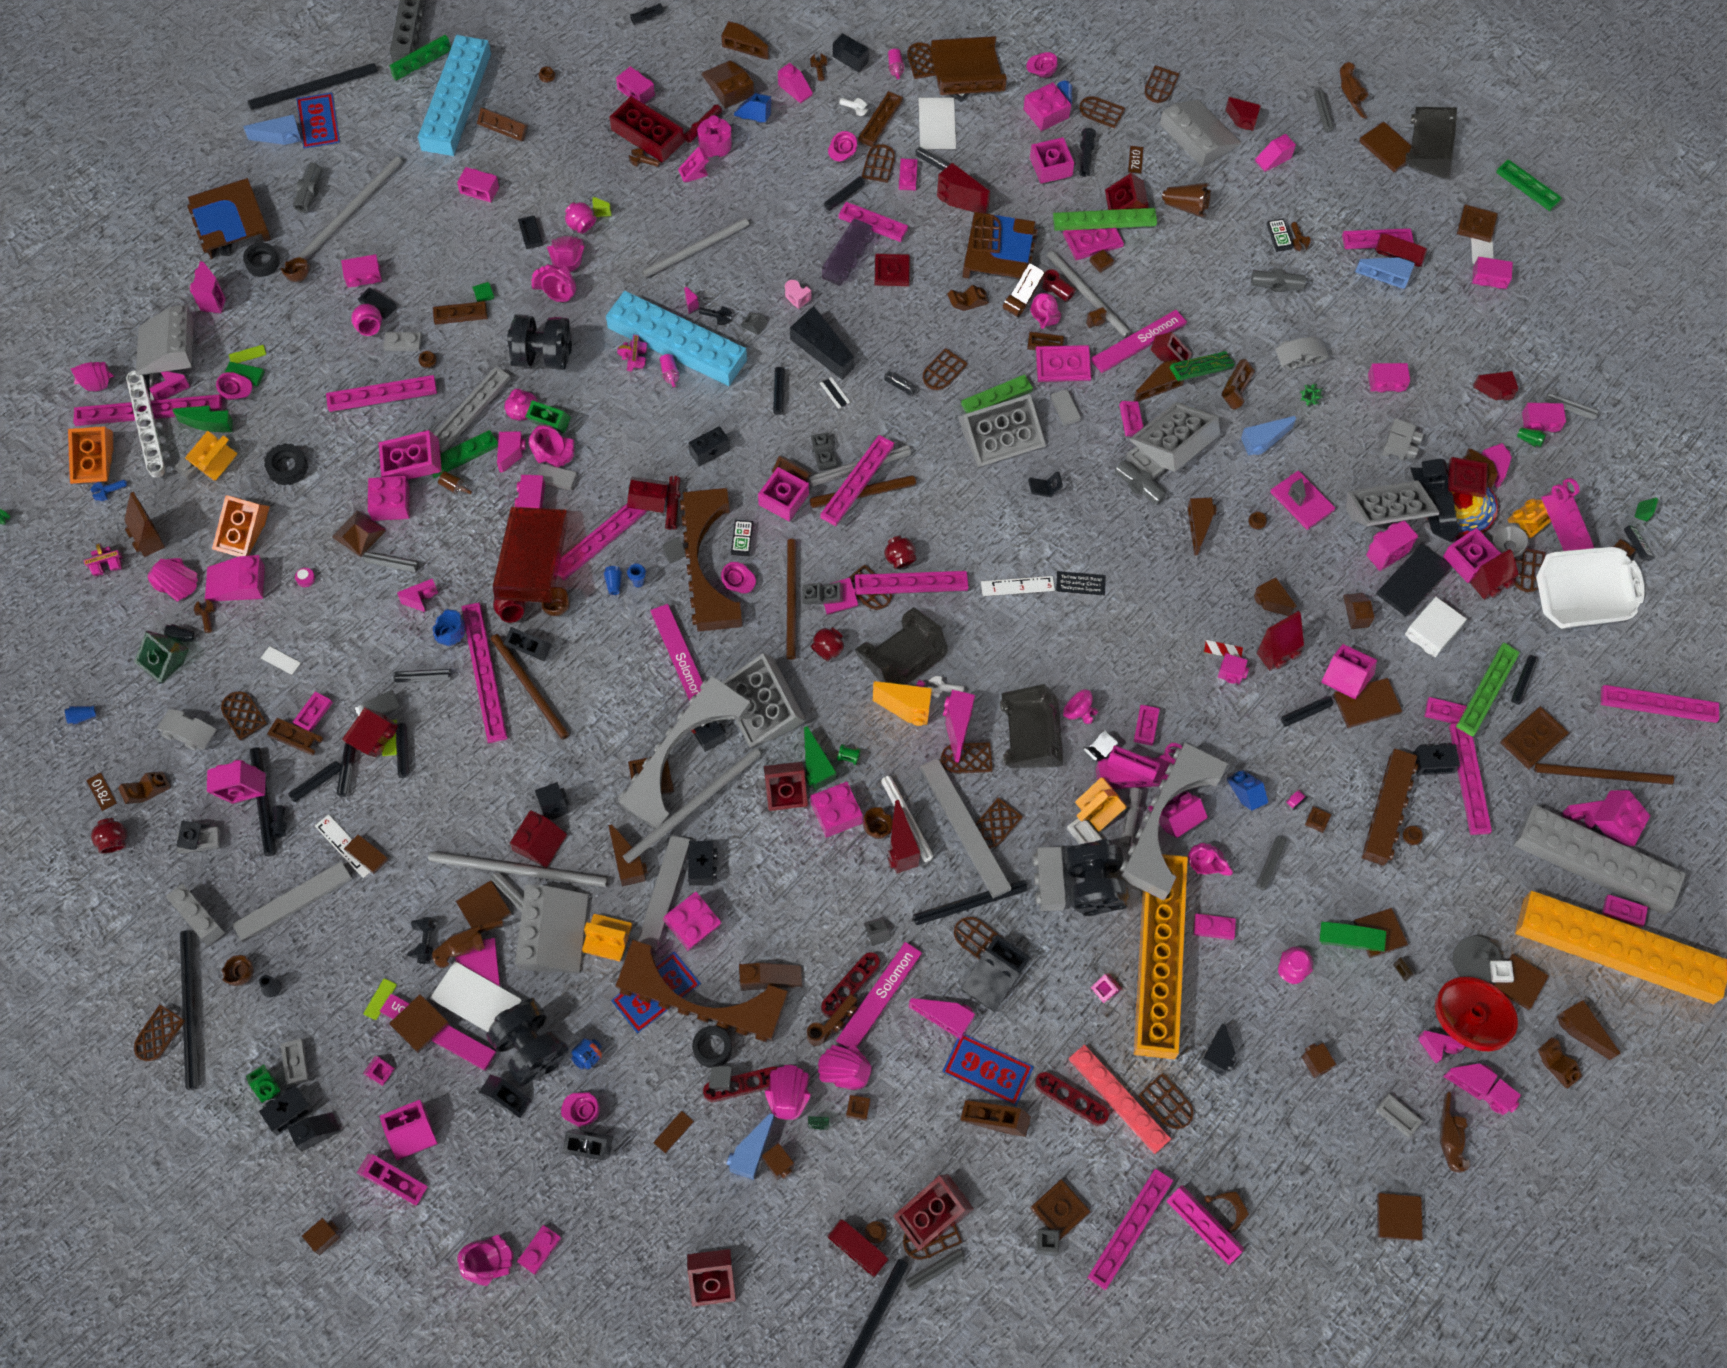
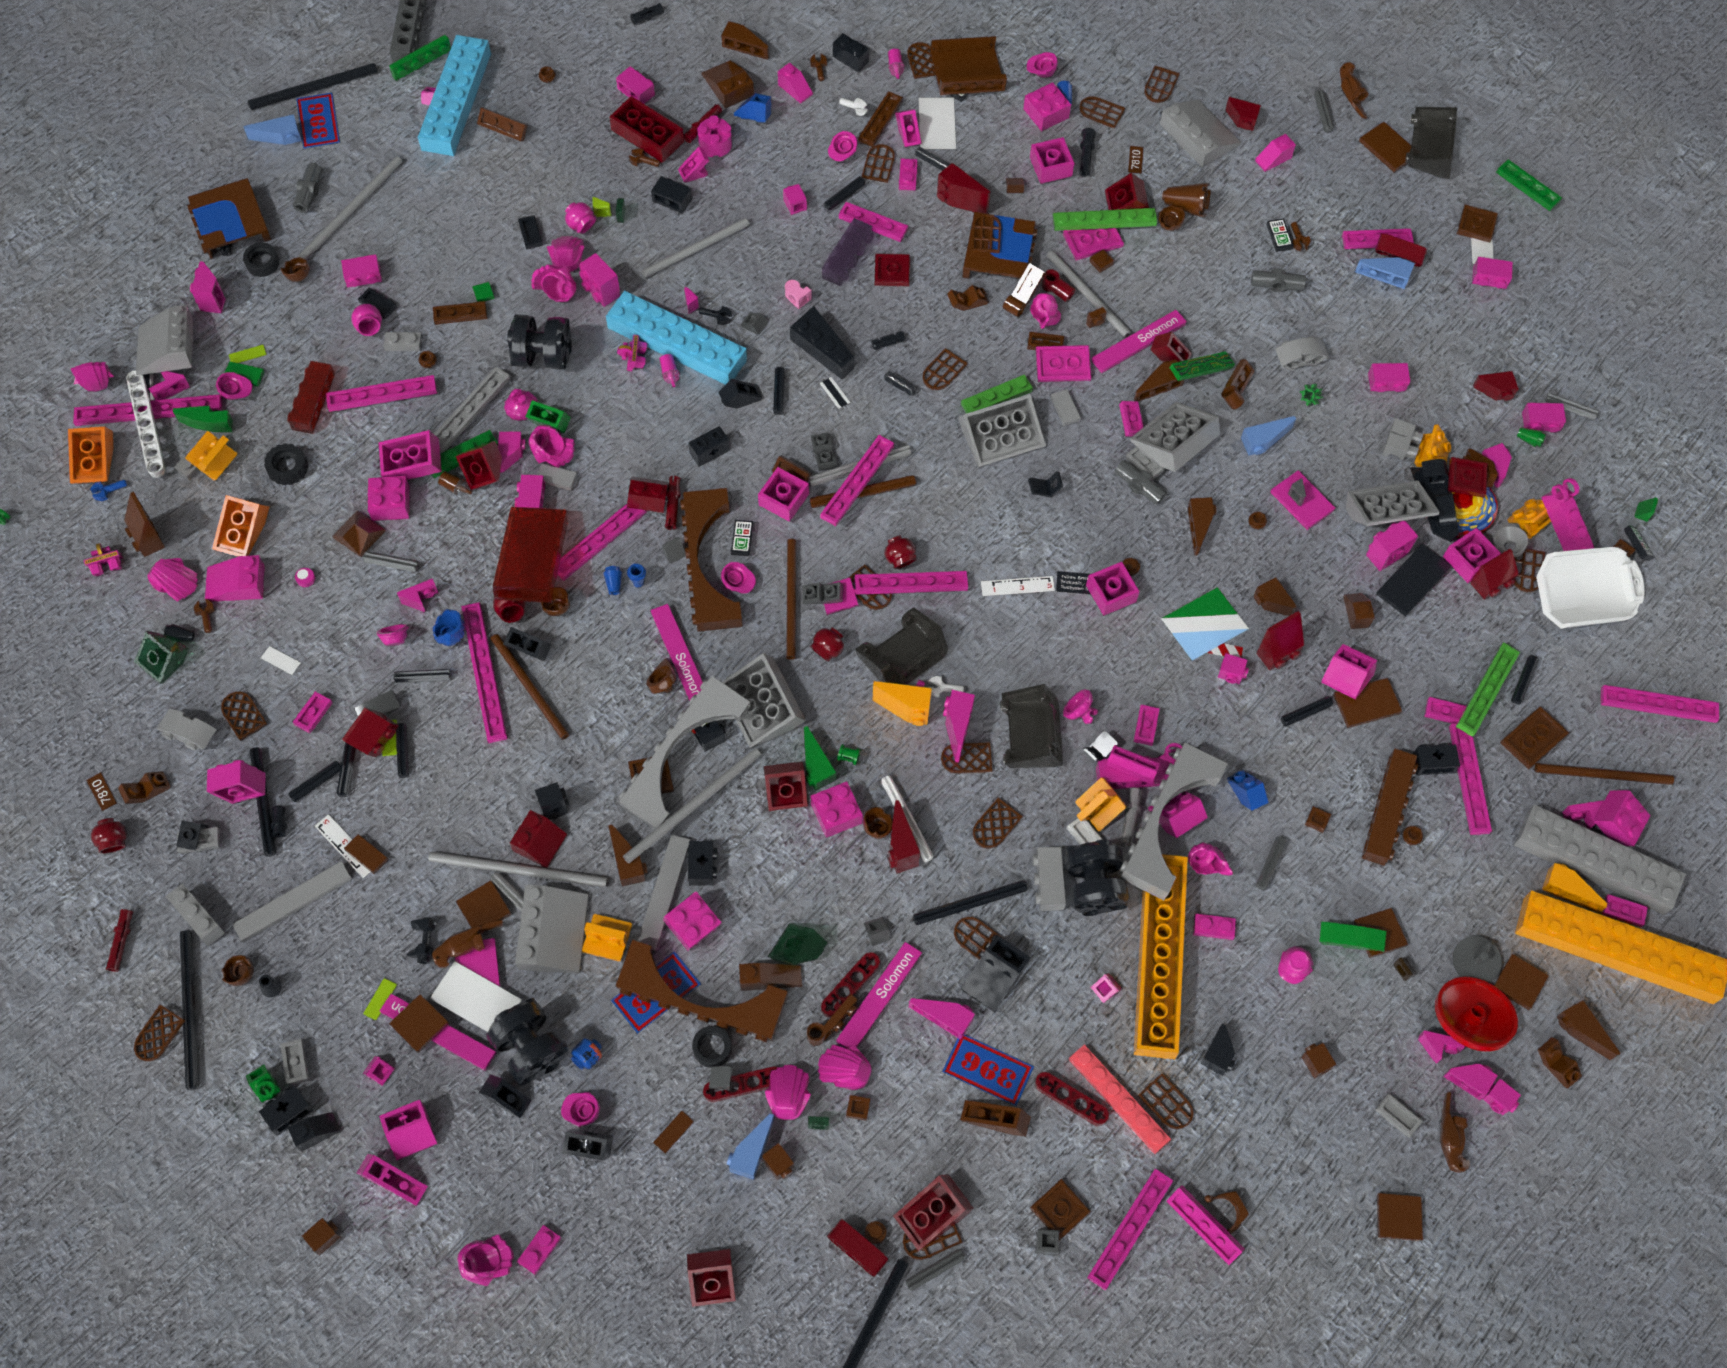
blue cone [65,705,96,725] -> none
reddish brown hinge [267,718,324,756] -> none
dark pink brick [457,167,499,202] -> none
light grey tile [920,758,1011,898] -> none
dark pink piece [1286,790,1308,810] -> none
white brick [1405,597,1467,657] -> none
white tile [1490,961,1514,982] -> none
none -> dark red pin [105,909,134,972]
none -> clear red brick [287,361,335,434]
none -> dark pink hat [377,624,409,646]
none -> slope [421,87,436,105]
none -> dark red slope [456,441,502,490]
none -> dark pink brick [579,253,621,307]
none -> clear green tile [615,198,625,223]
none -> reddish brown piece [646,658,676,694]
none -> black brick [651,176,692,214]
none -> black slope [718,379,763,409]
none -> clear green slope [768,923,828,965]
none -> dark pink brick [783,184,807,215]
none -> black axle [871,331,905,350]
none -> dark pink slope [895,109,921,147]
none -> reddish brown slope [1006,178,1024,193]
none -> dark pink brick [1086,562,1139,616]
none -> reddish brown plate [1122,558,1140,576]
none -> reddish brown hair [1158,205,1185,231]
none -> sticker [1161,587,1249,661]
none -> light orange bracket [1414,424,1451,467]
none -> light orange slope [1542,863,1607,914]

